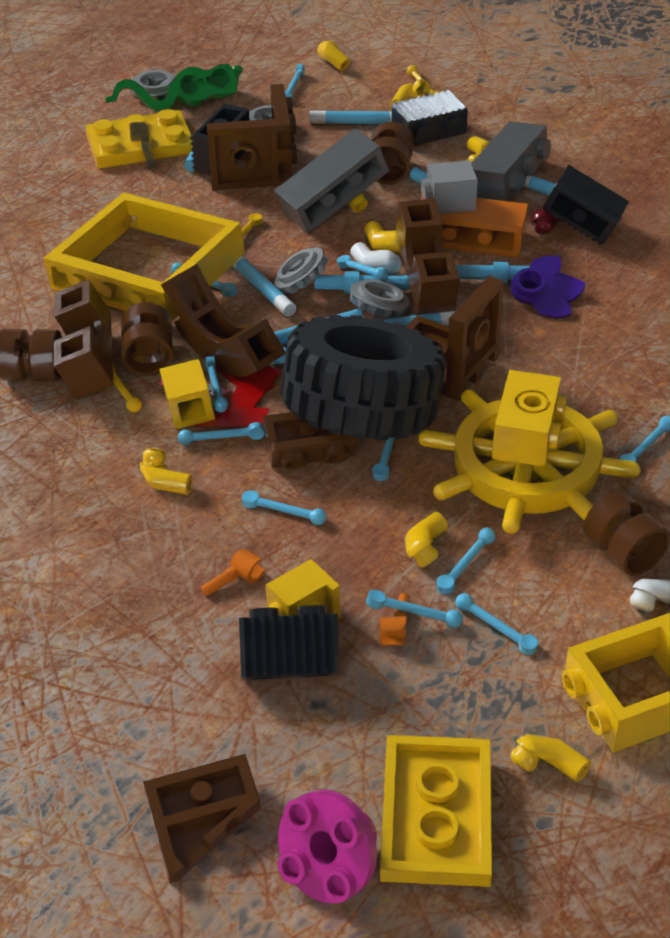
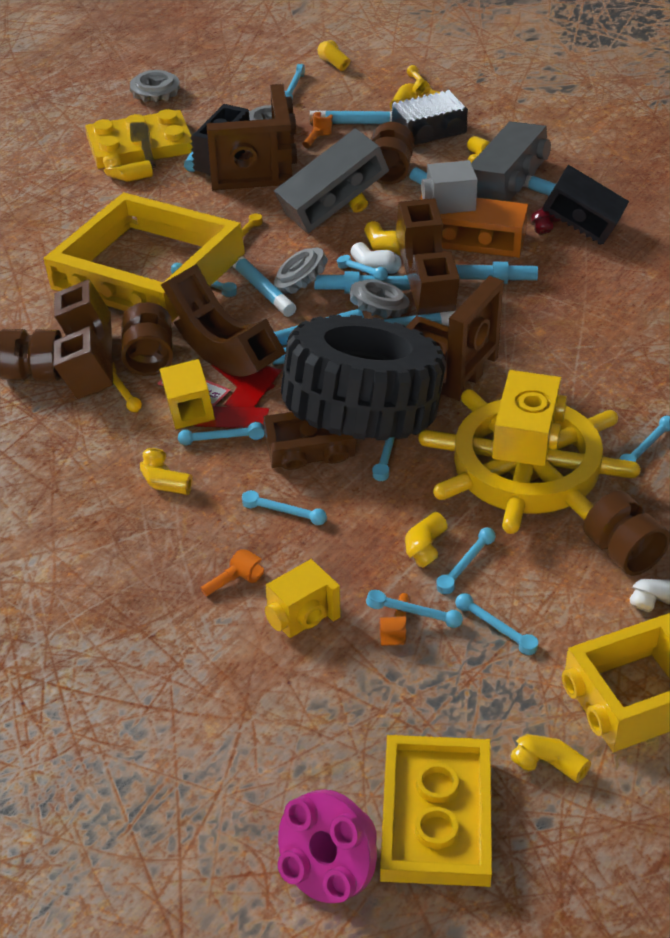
green animal [105,64,243,112] -> none
reddish brown wing [143,754,260,884] -> none
medium azure hinge [205,357,229,413] -> none
black brick [239,605,341,680] -> none
dark purple plate [510,256,586,319] -> none
none -> yellow arm [103,154,153,182]
none -> orange hand [303,112,333,149]

